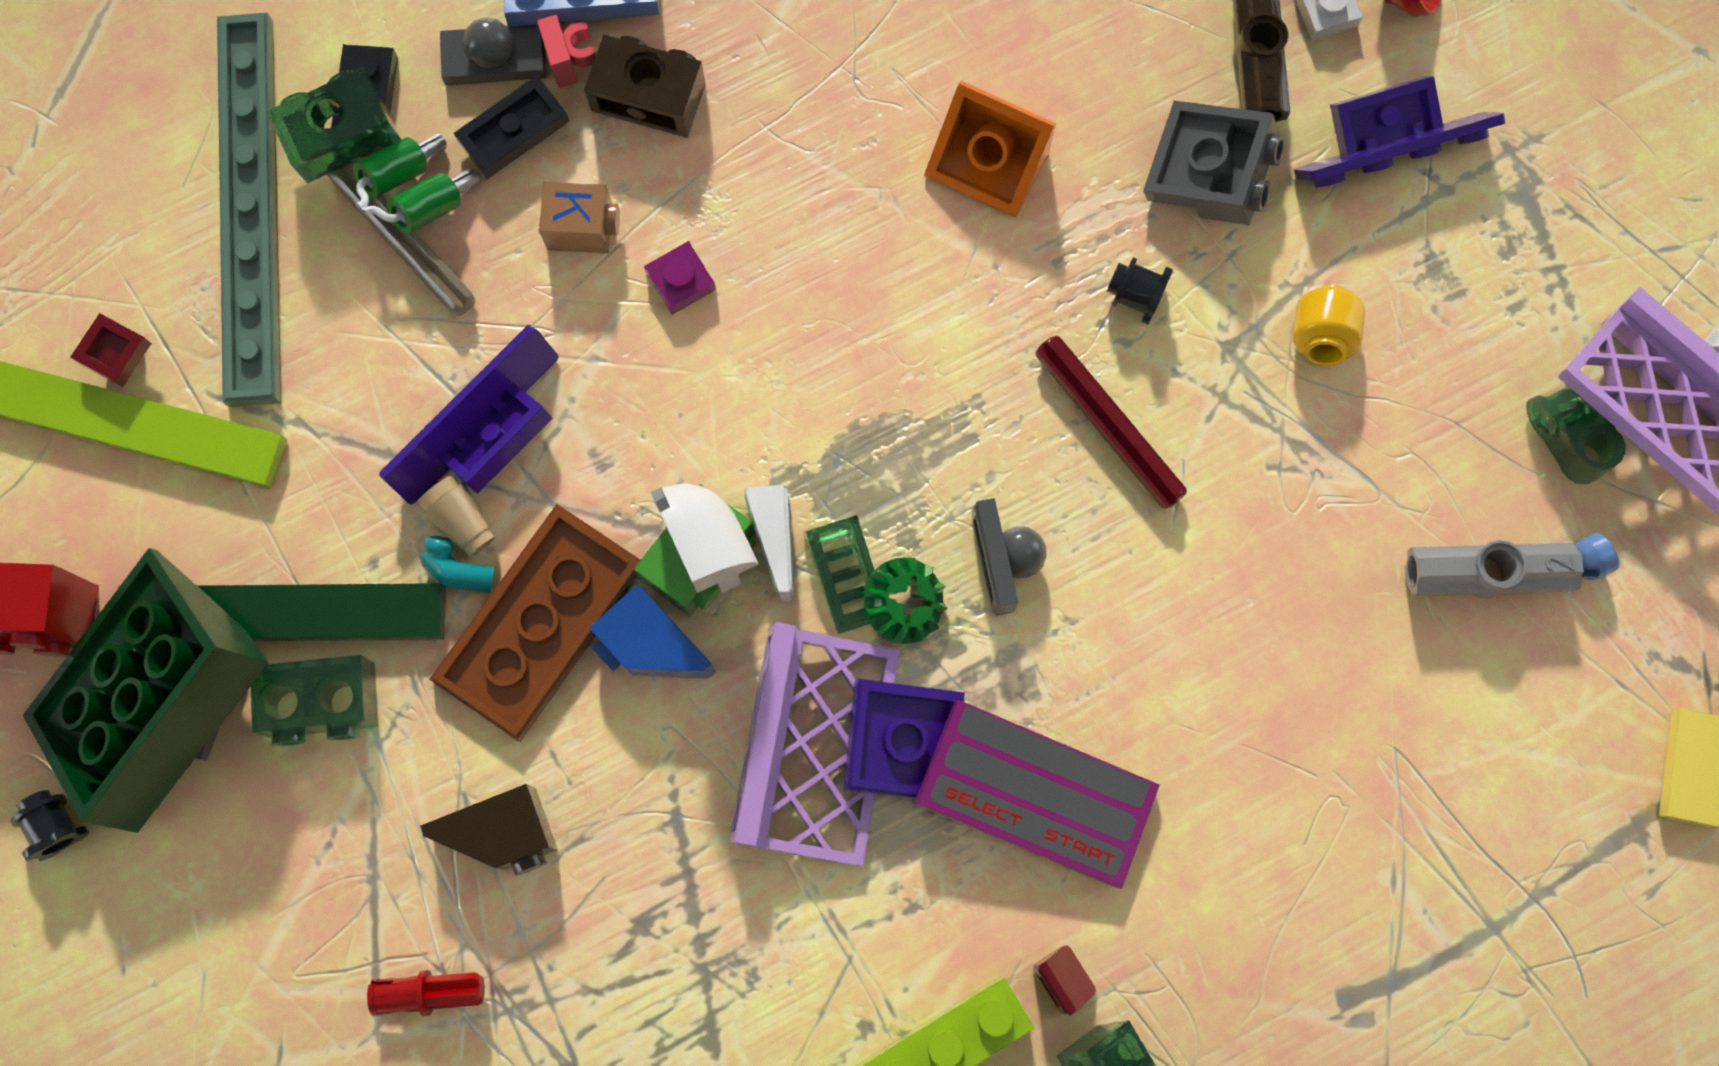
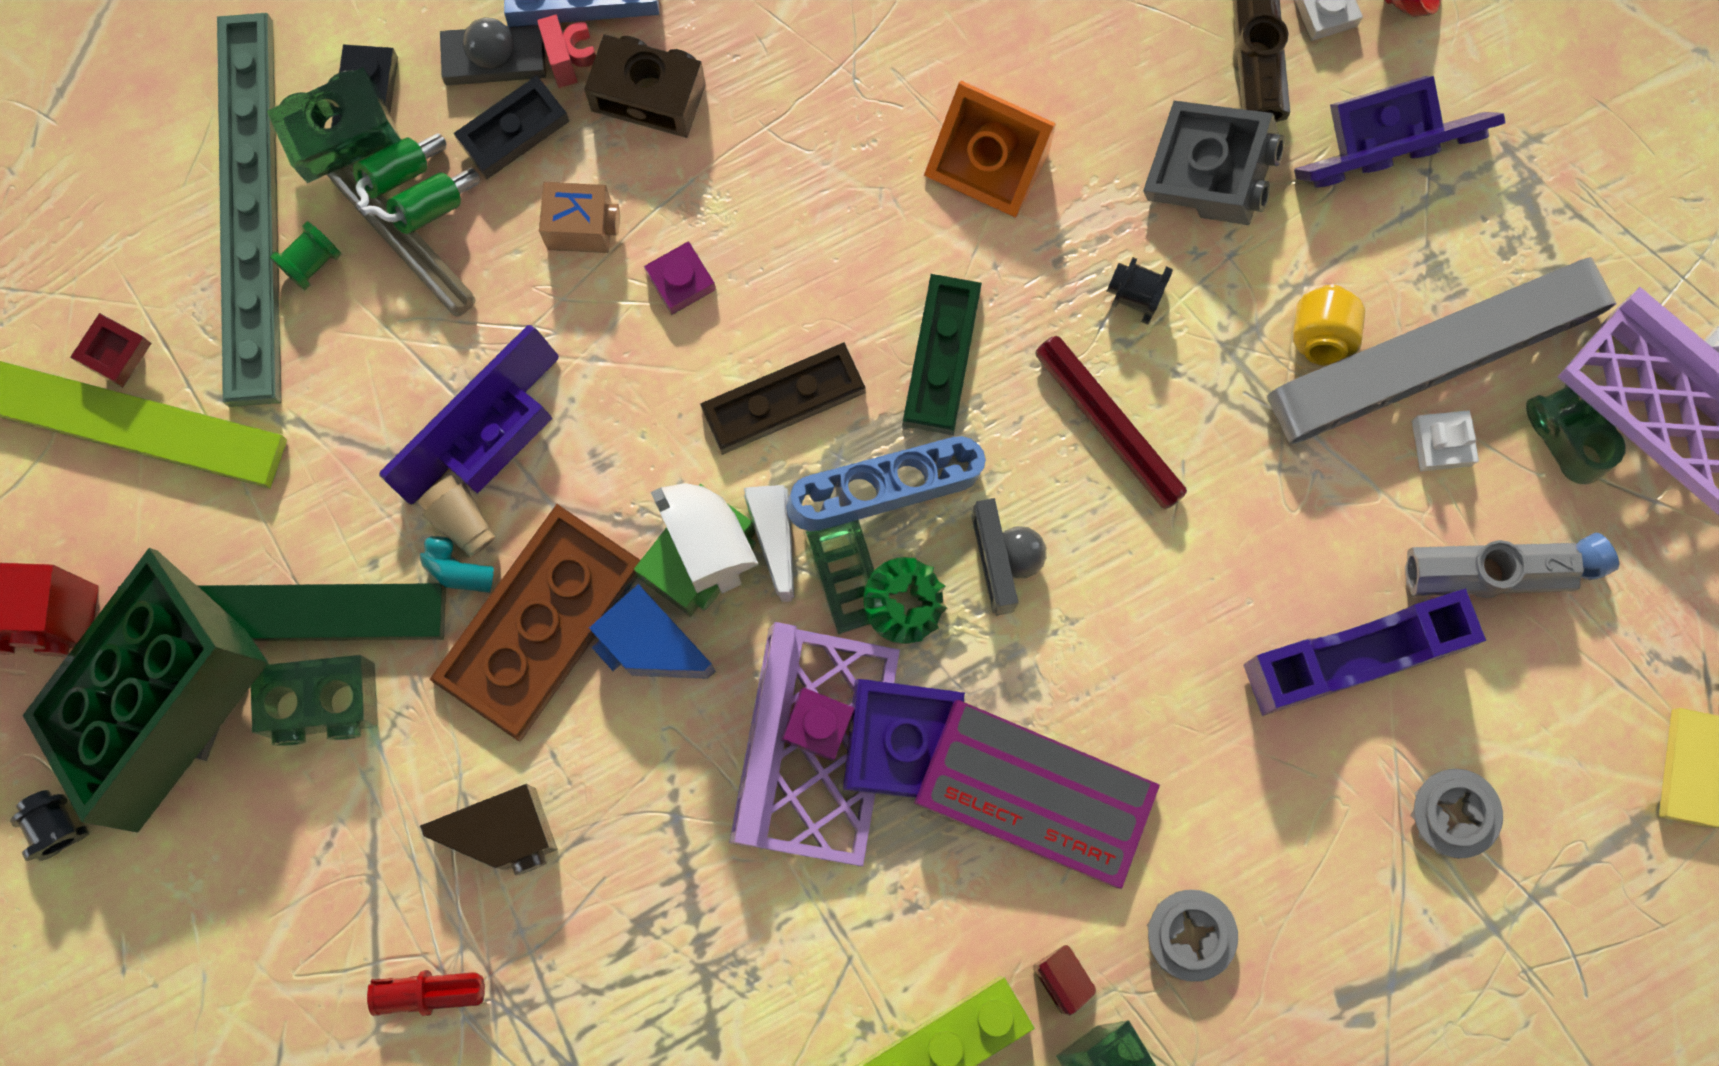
none -> green bush [270,221,342,291]
none -> dark brown tile [700,342,866,455]
none -> magenta plate [781,687,854,761]
none -> medium blue beam [786,436,986,531]
none -> dark green tile [902,274,982,436]
none -> light grey gear [1147,890,1238,981]
none -> dark purple arch [1244,588,1486,716]
none -> light grey beam [1266,257,1617,444]
none -> light grey gear [1411,769,1503,859]
none -> white tile [1412,410,1479,472]

